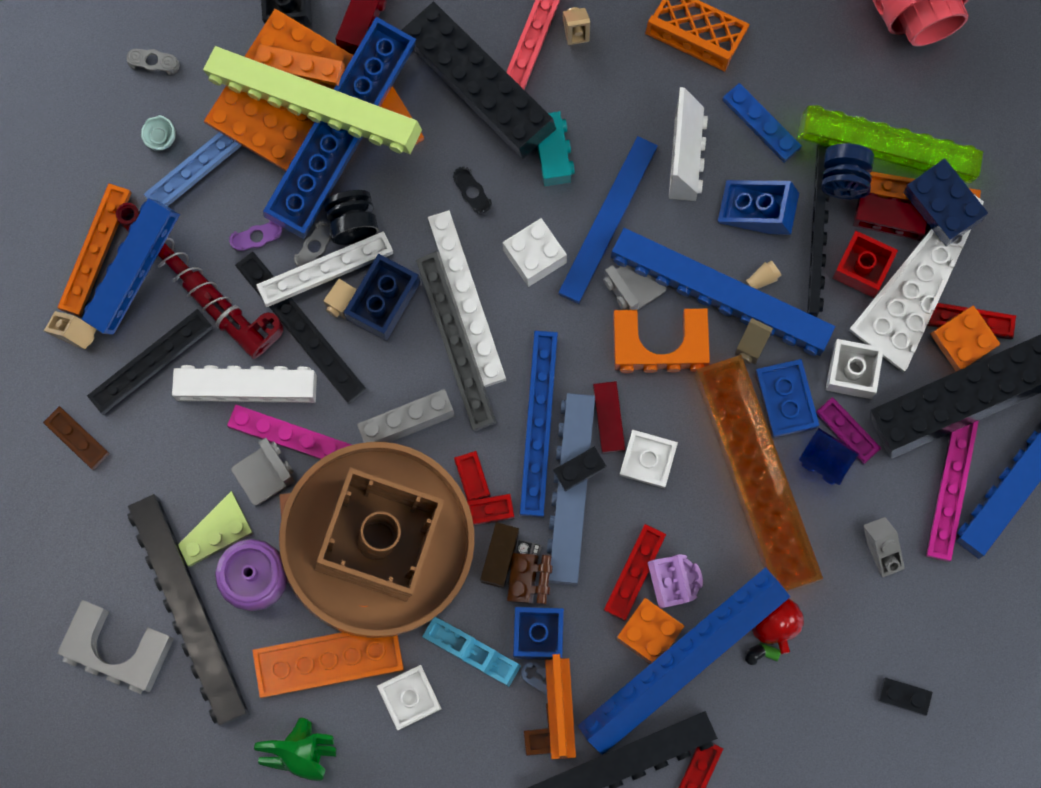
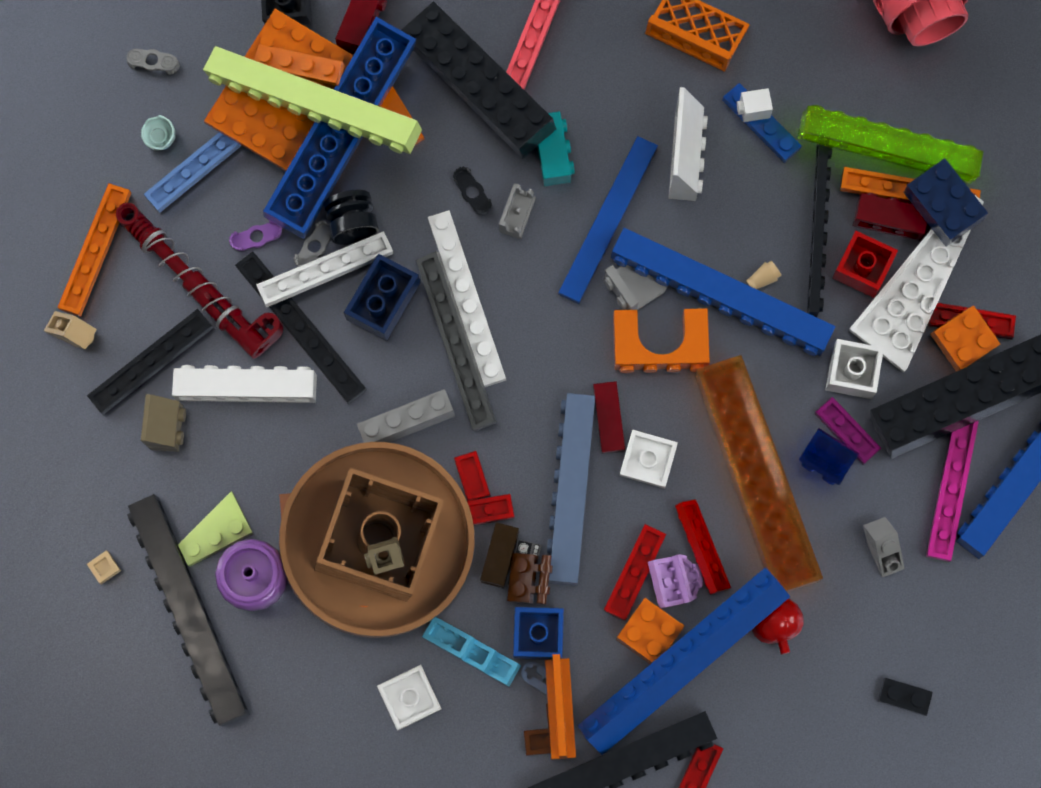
reddish brown tile [43,406,110,471] -> none
light grey arch [57,600,174,694] -> none
blue brick [82,198,180,335] -> none
dark pink plate [227,404,351,460] -> none
light grey bracket [231,438,295,506] -> none
orange plate [252,632,404,698] -> none
green piece [254,718,336,781] -> none
tan brick [323,279,357,319] -> none
white brick [503,218,567,287] -> none
blue plate [520,331,558,517] -> none
black plate [553,446,607,492] -> none
tan slope [563,7,590,45] -> none
blue slope [718,180,800,235] -> none
dark tan slope [735,318,773,365] -> none
black arm [745,643,781,665] -> none
blue plate [755,359,820,438] -> none
dark blue wheel [821,143,874,200] -> none
none -> tan plate [87,550,121,585]
none -> dark tan slope [141,394,186,452]
none -> dark tan brick [364,536,404,574]
none -> light grey hinge [499,183,536,239]
none -> red plate [675,499,731,595]
none -> white brick [737,88,773,122]

